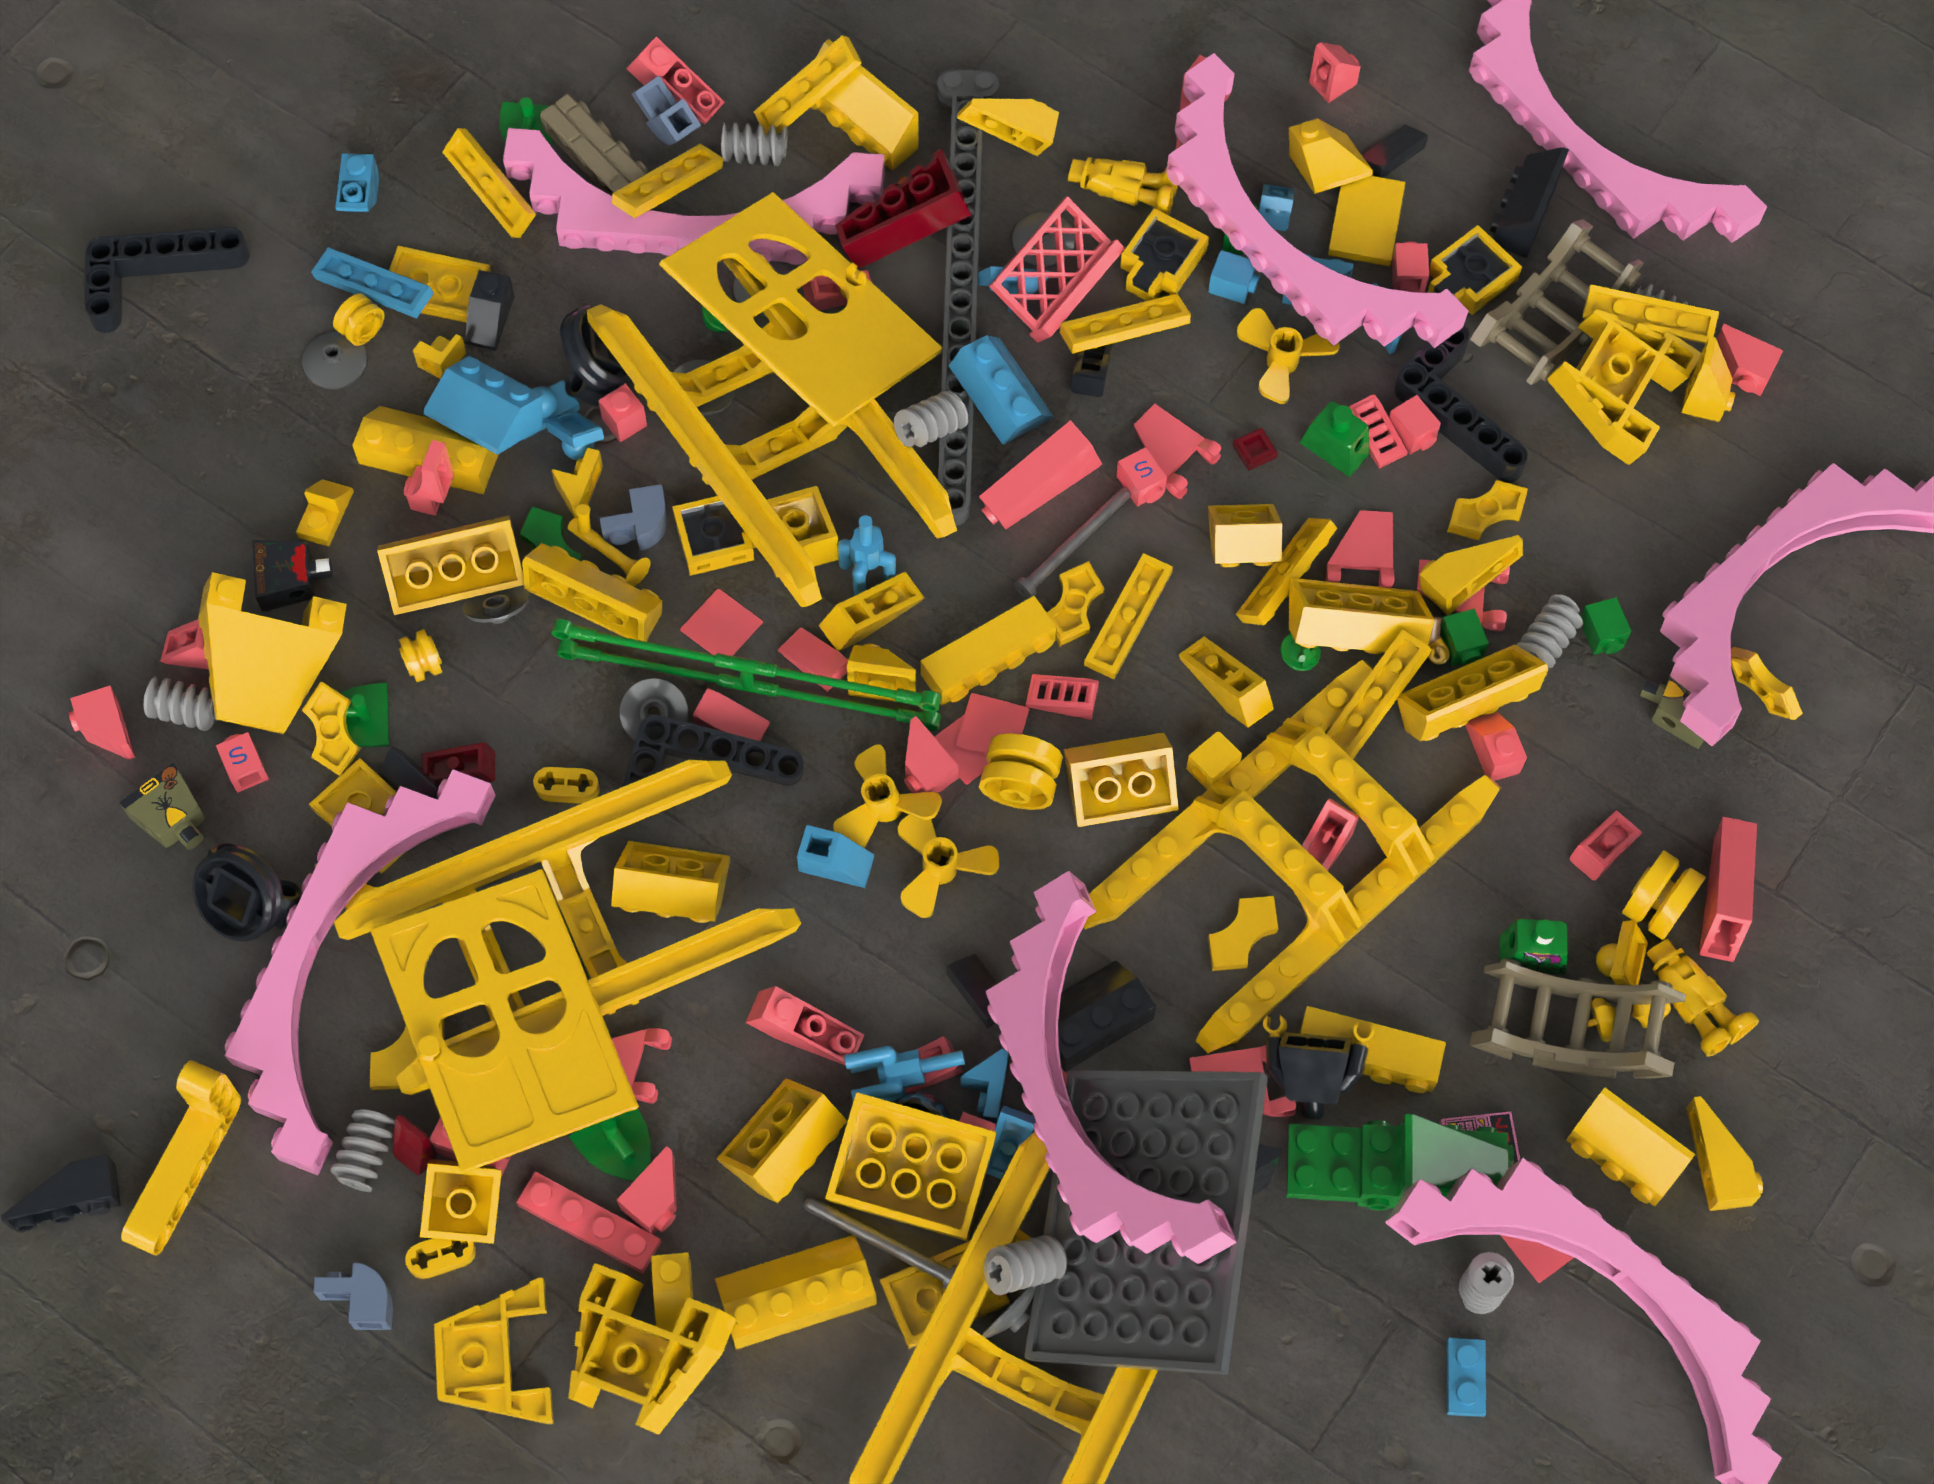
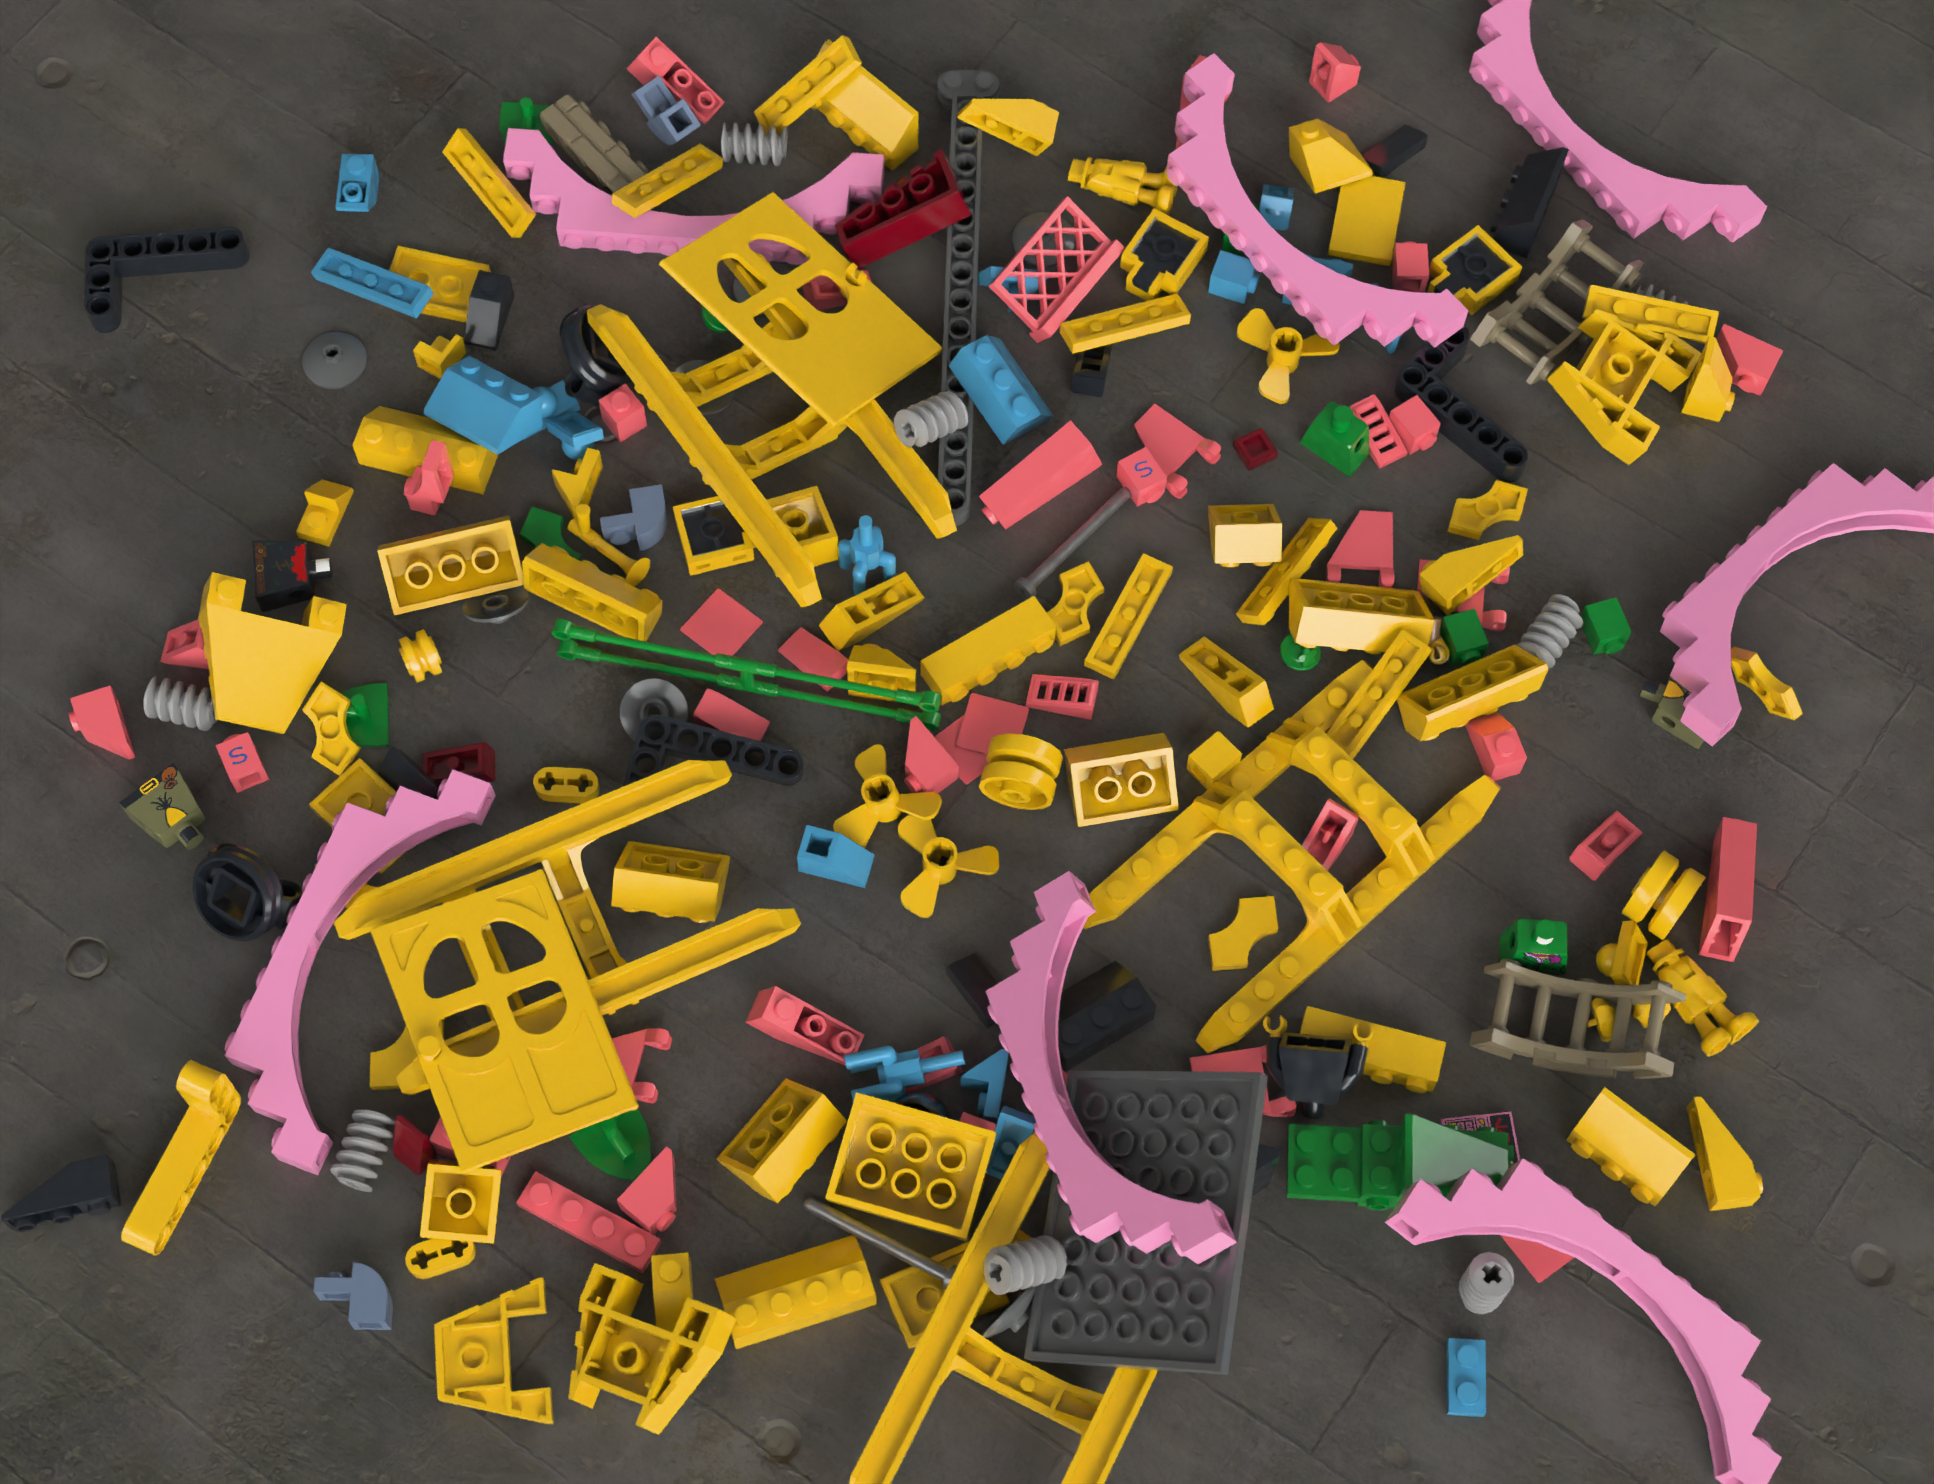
yellow wheel [333,294,385,346] -> none

